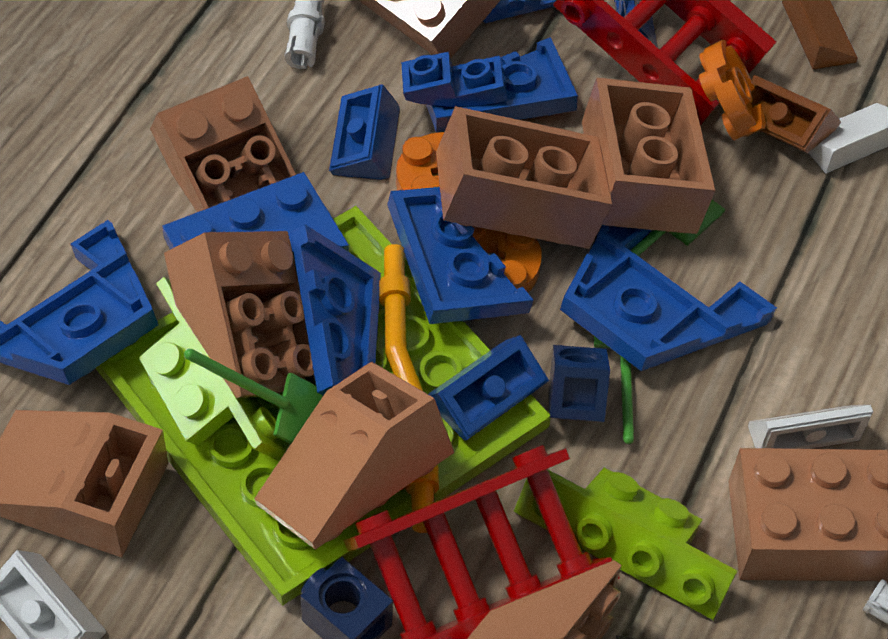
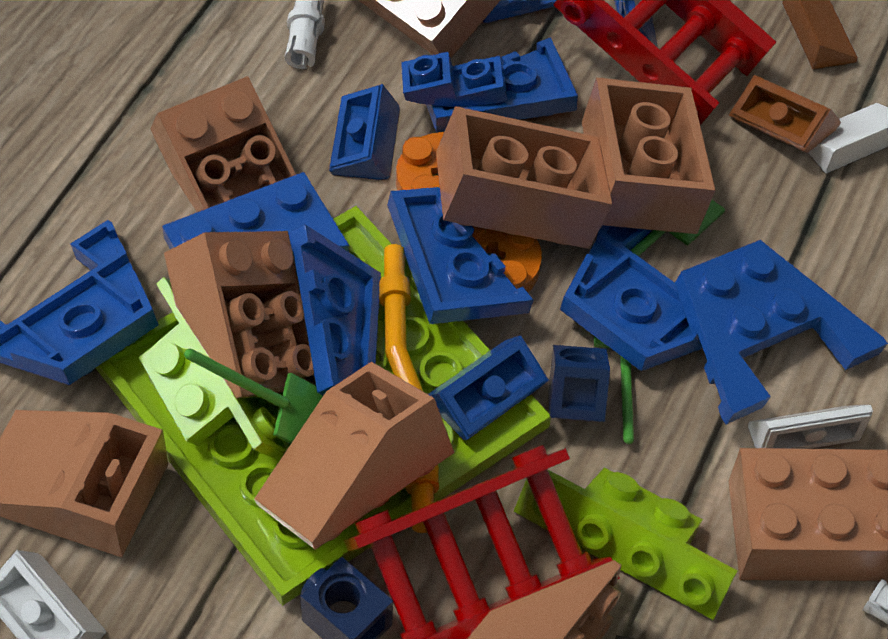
orange plate [699,40,766,140] -> none
none -> blue wing [674,240,888,425]

